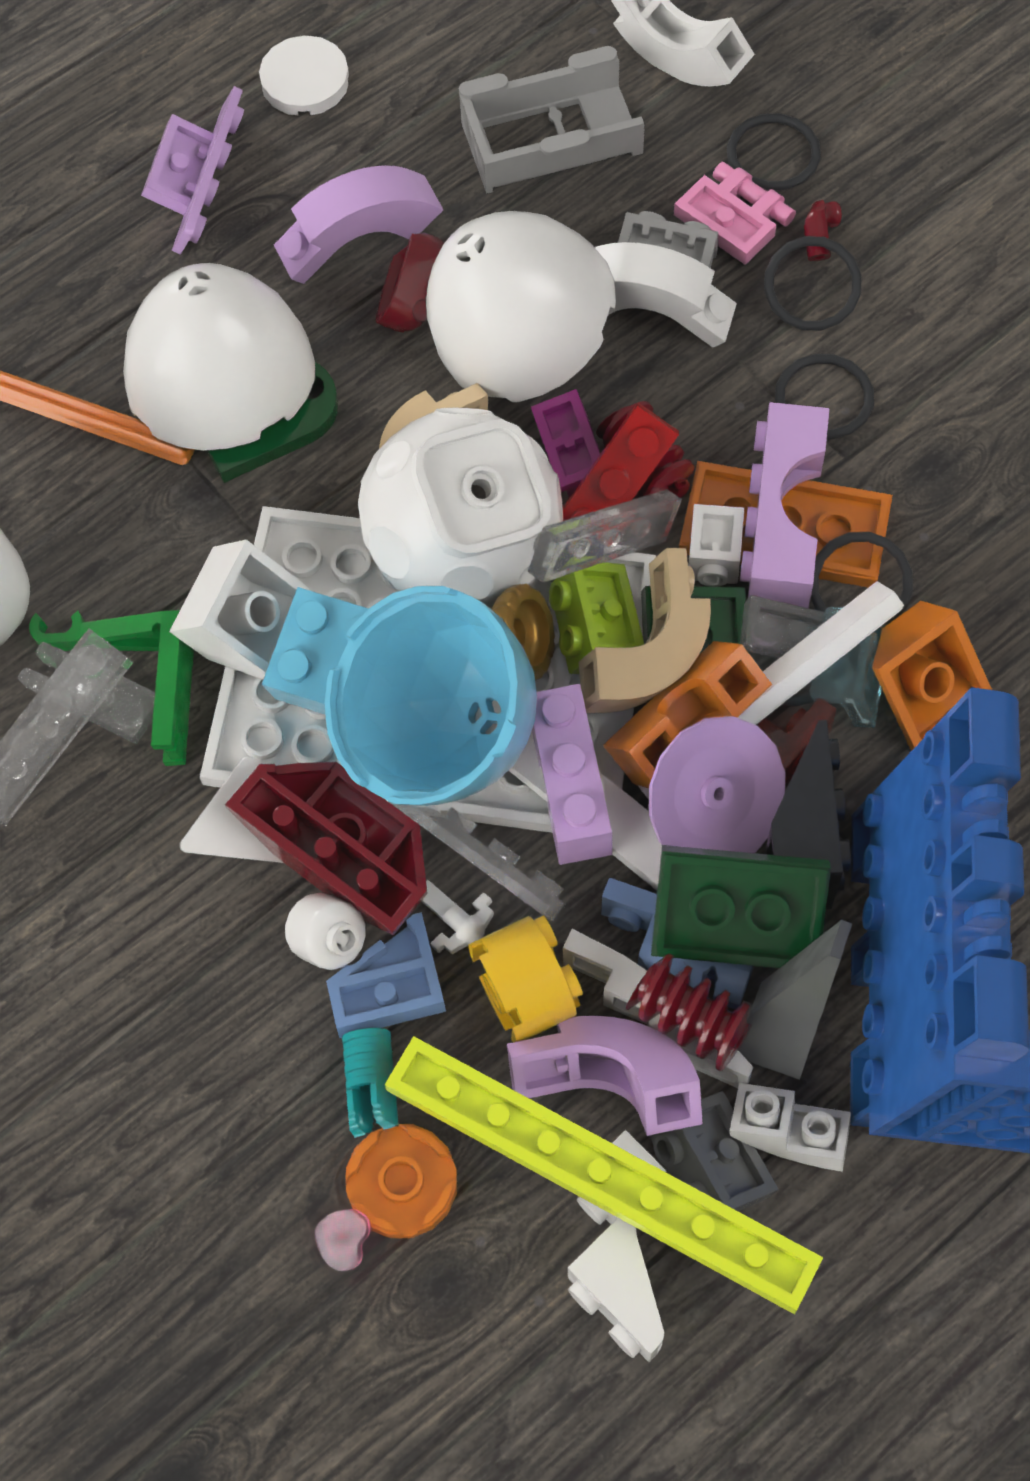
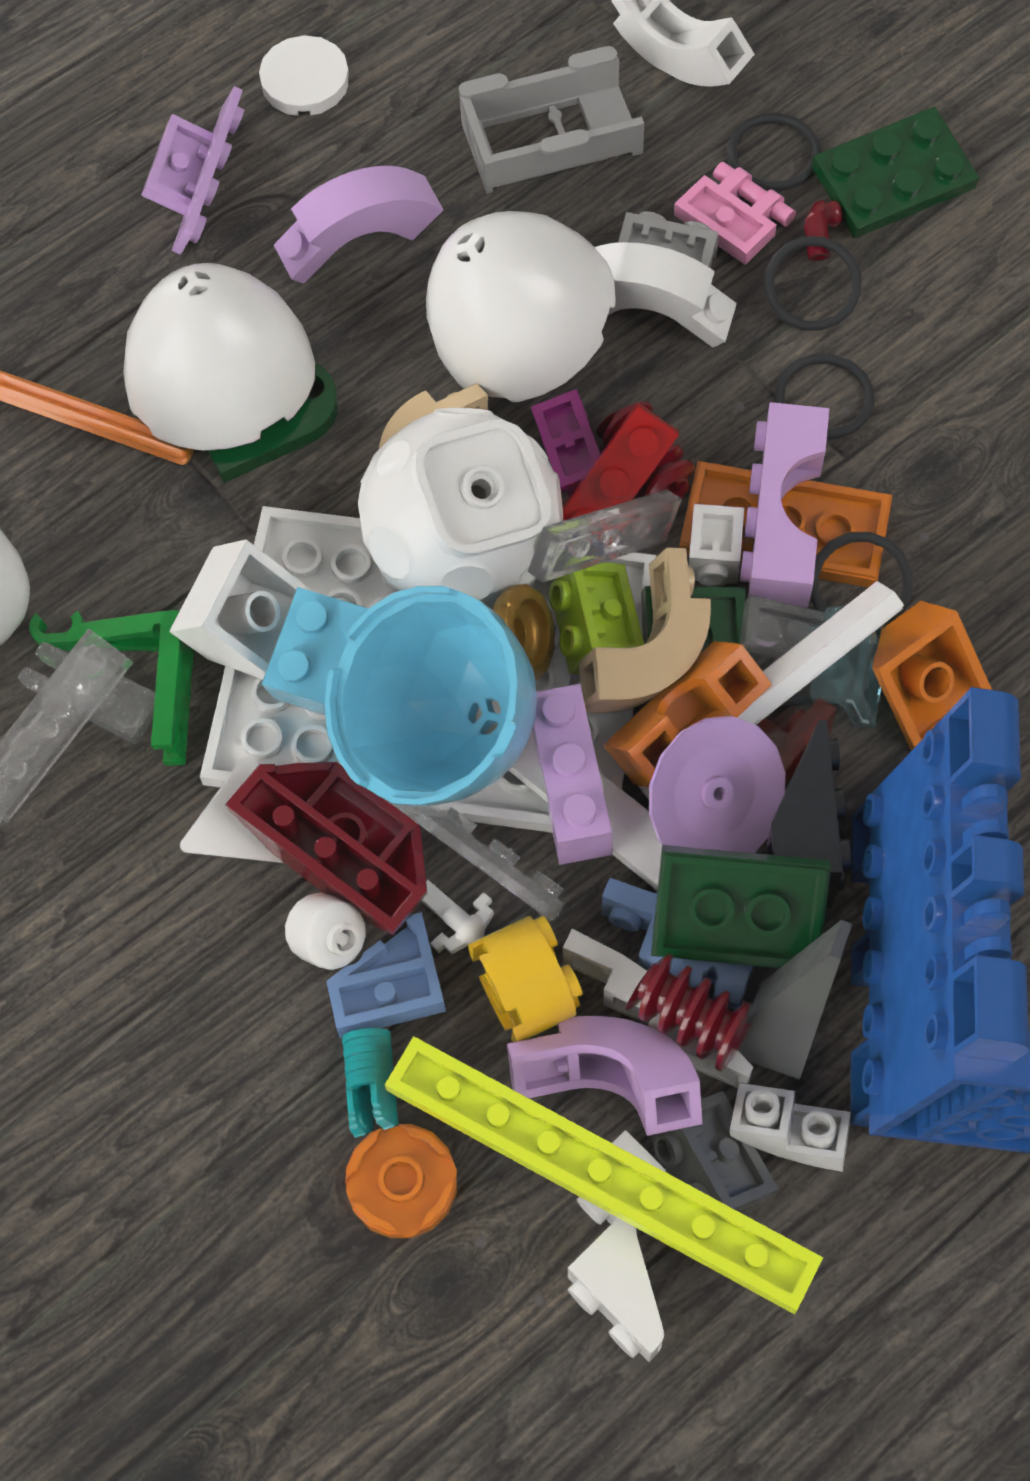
clear pink piece [315,1209,371,1271] -> none
dark red piece [375,233,444,333] -> none
none -> dark green plate [811,106,979,239]

